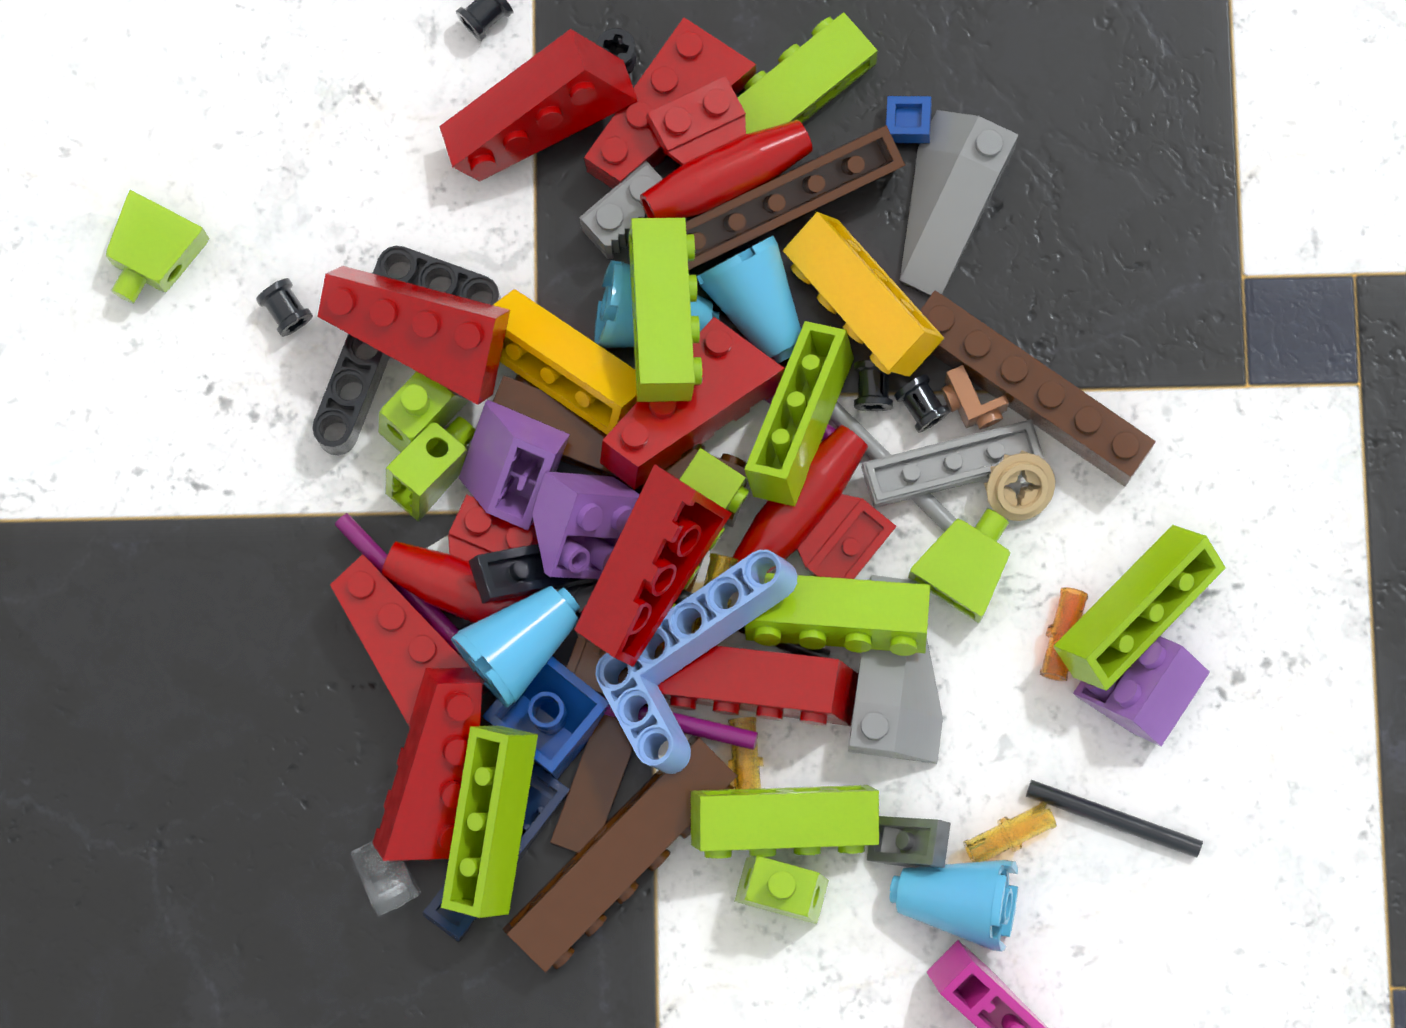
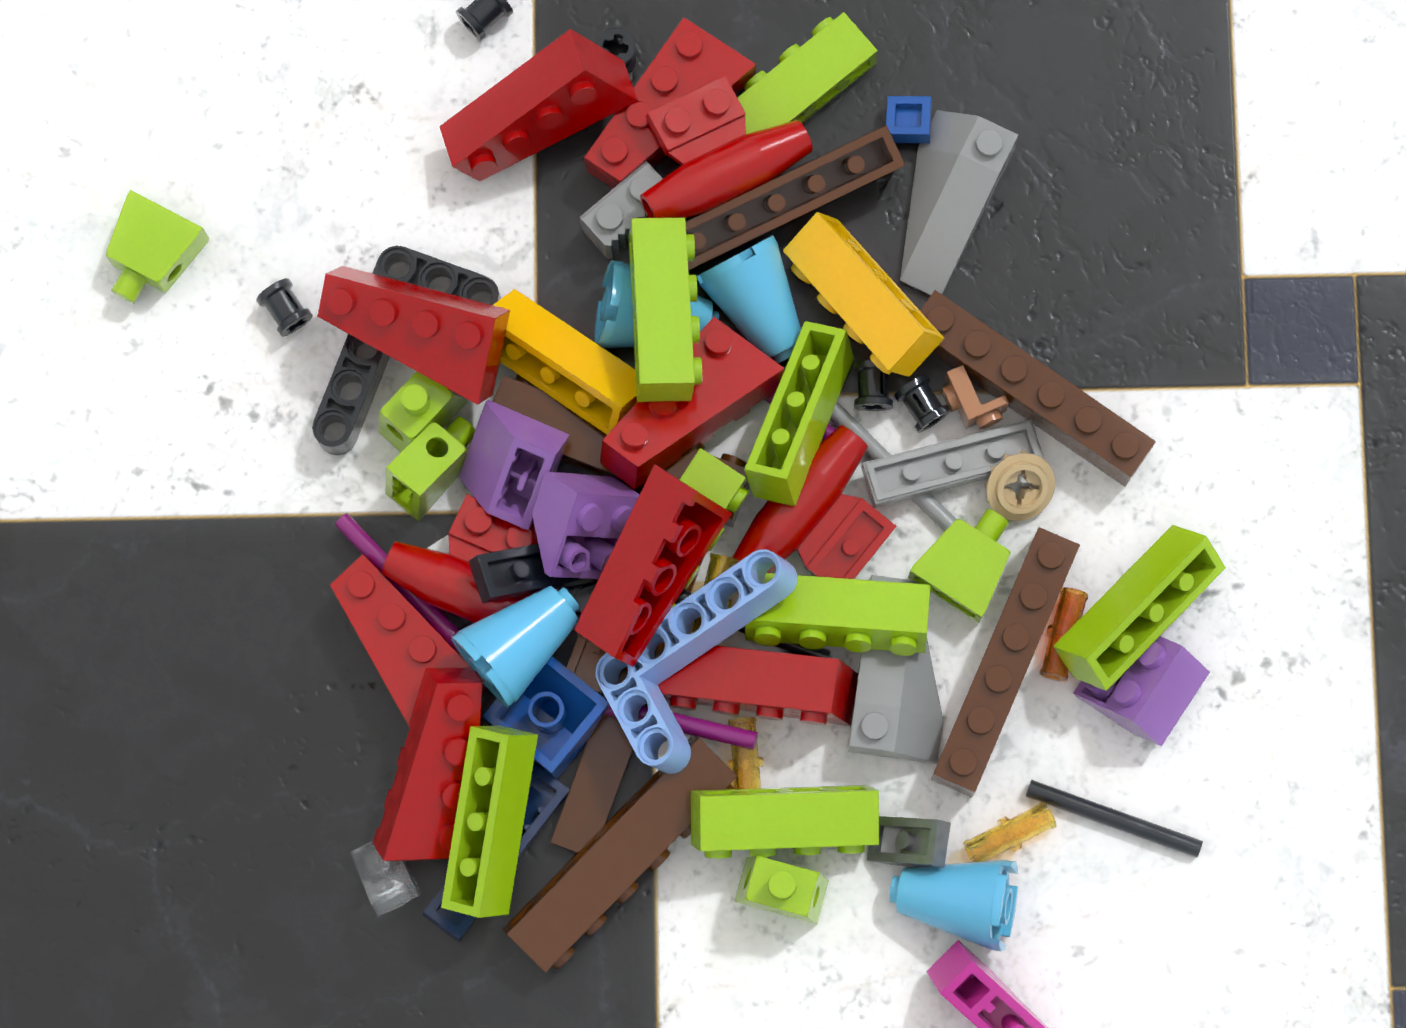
none -> reddish brown brick [931,527,1080,797]

